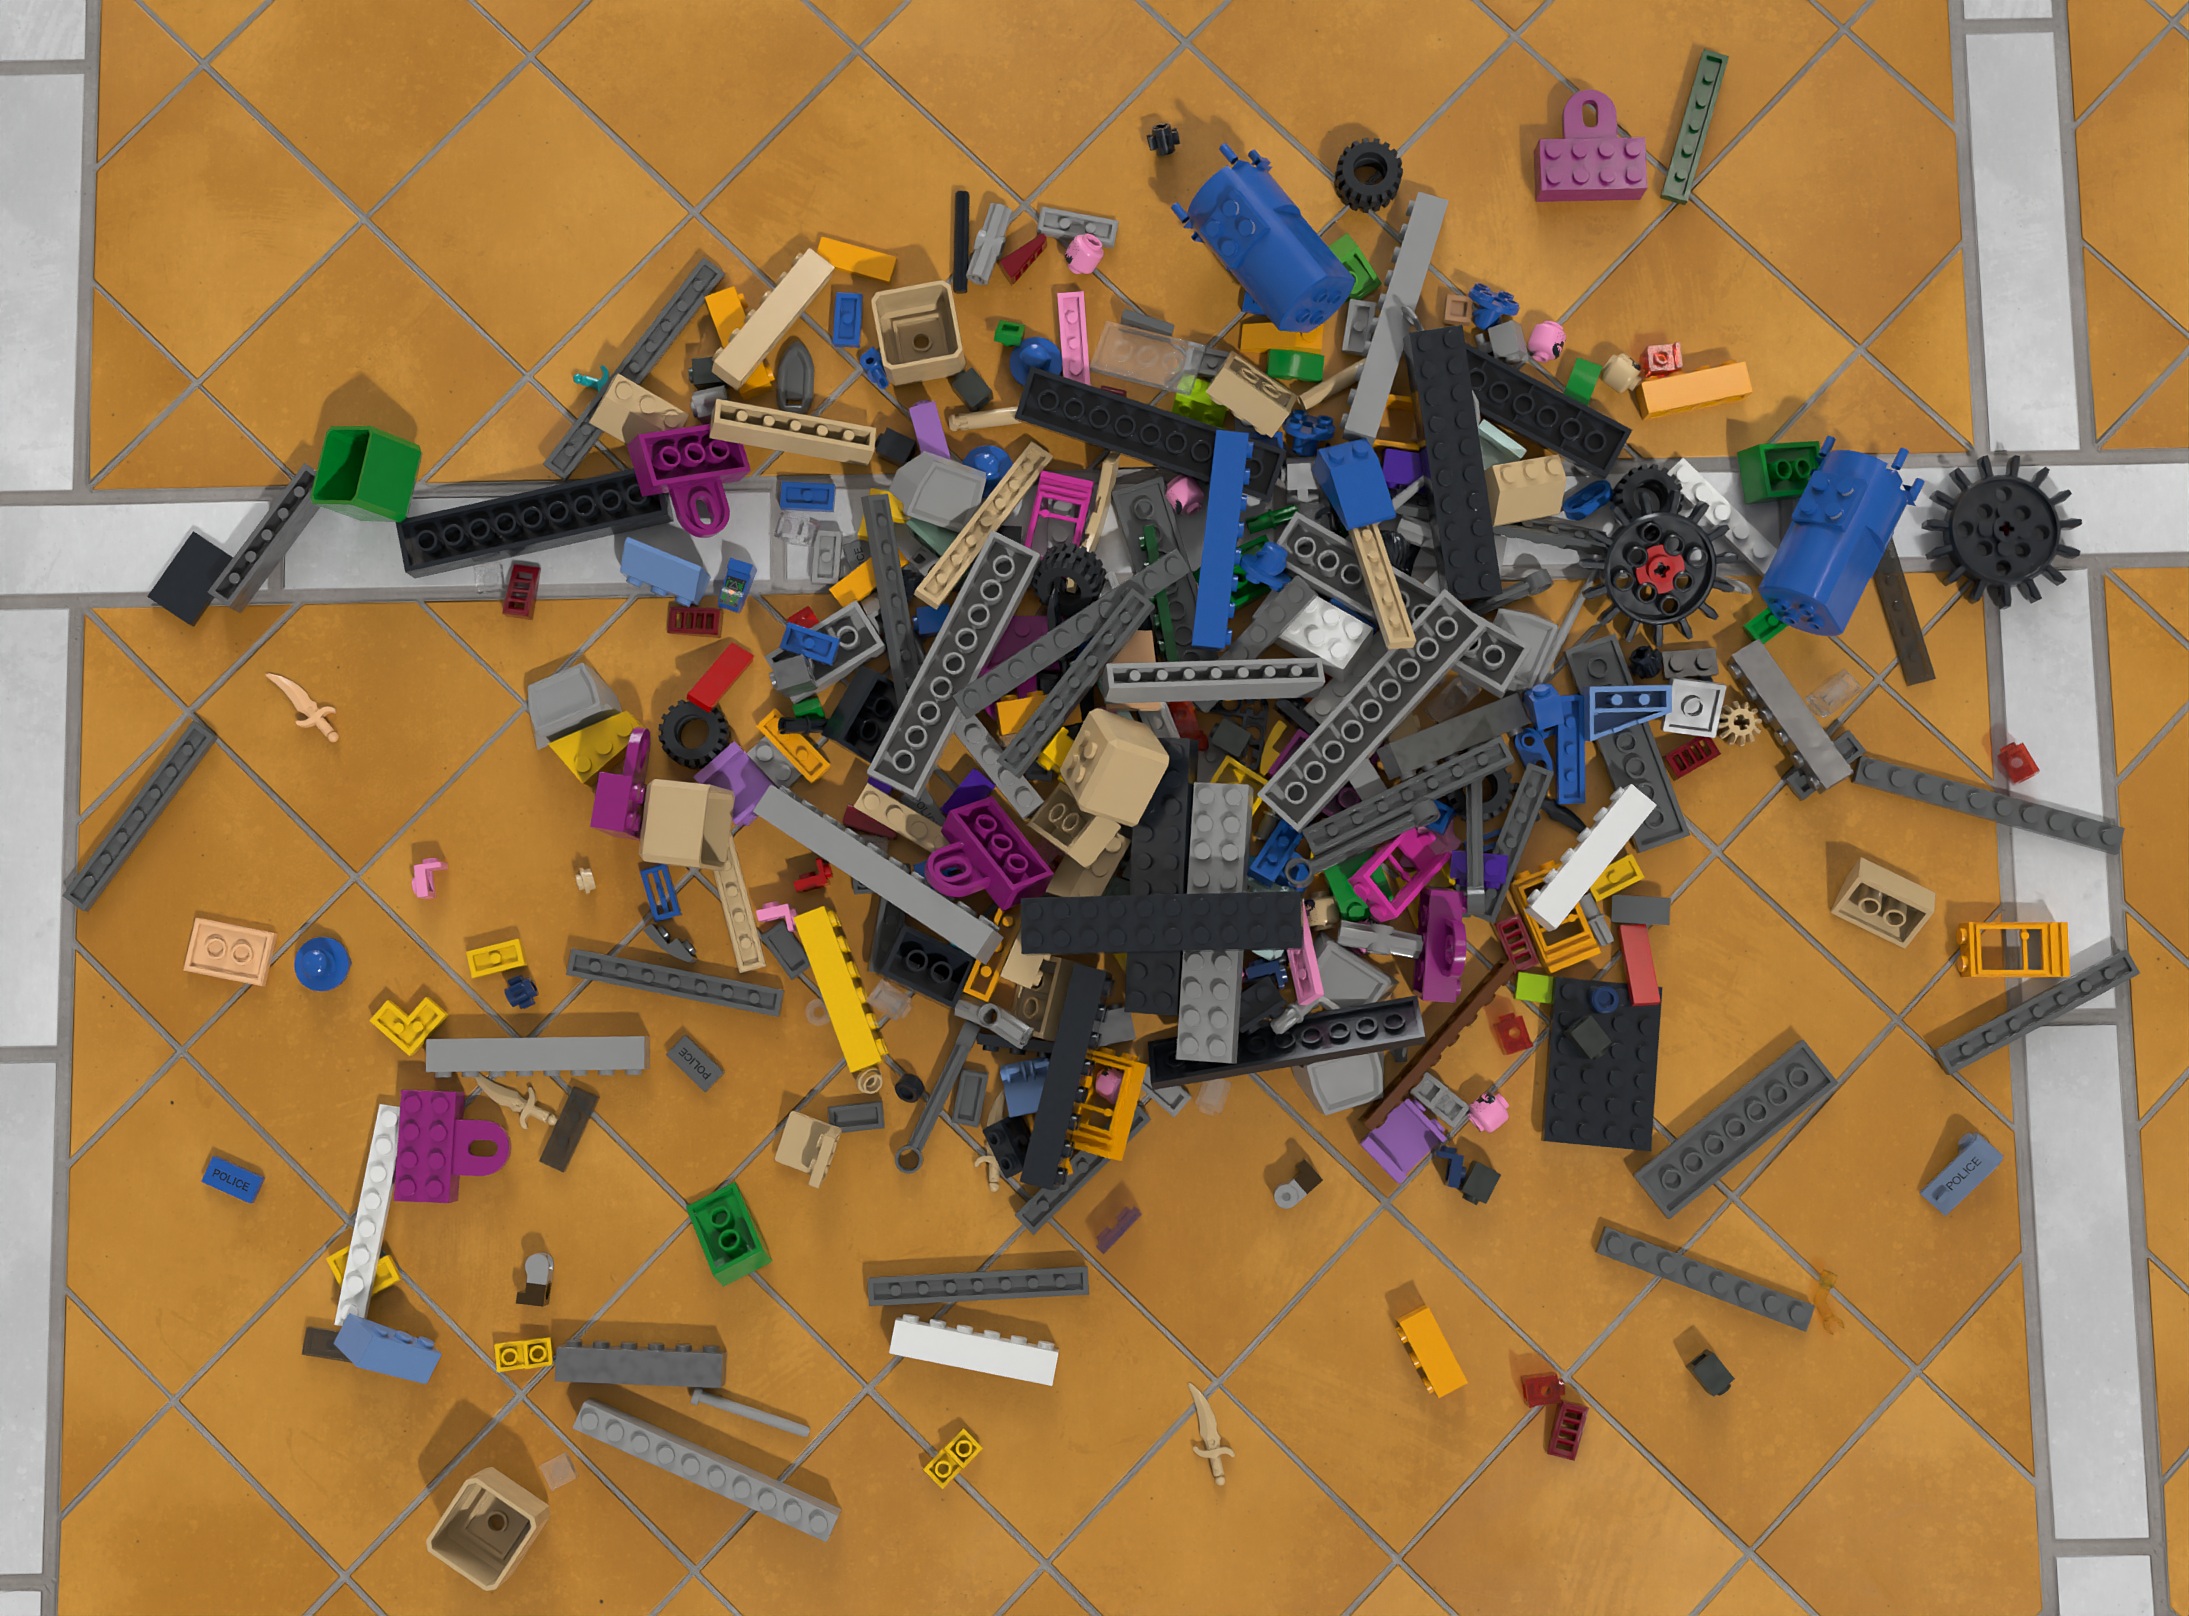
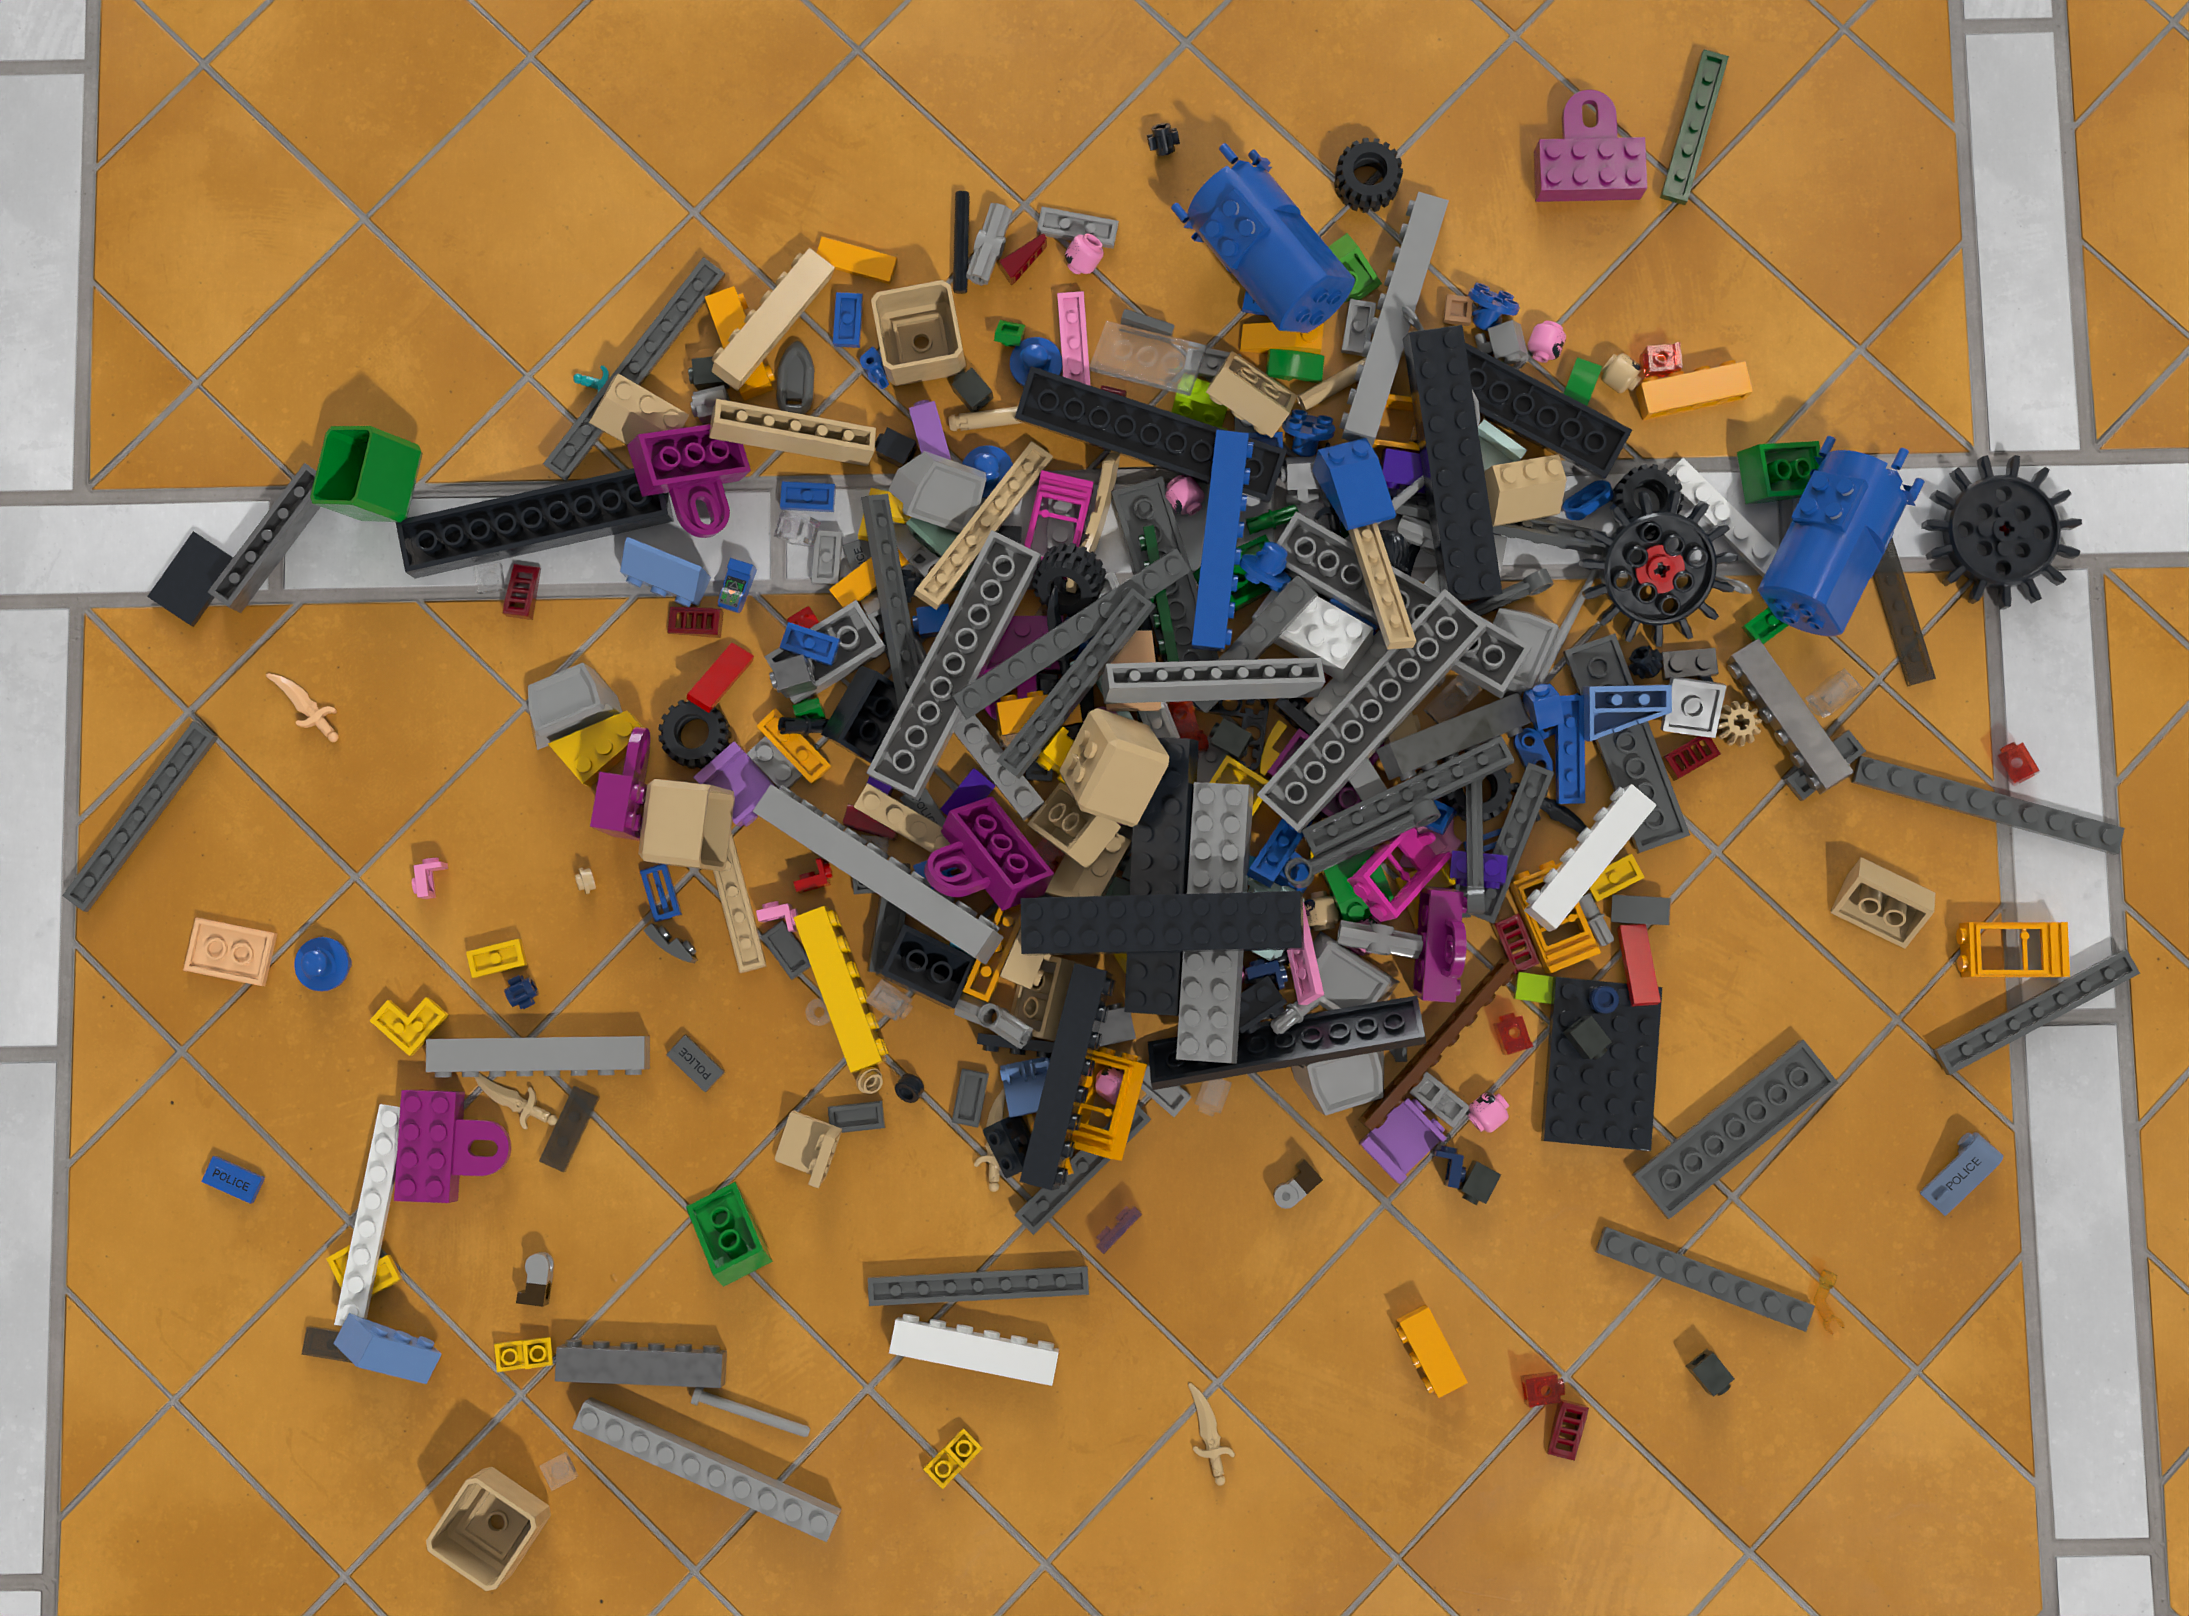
dark grey plate [566,948,785,1017] -> none
dark grey piece [895,1020,982,1174] -> none
light grey axle [1253,806,1281,843] -> none

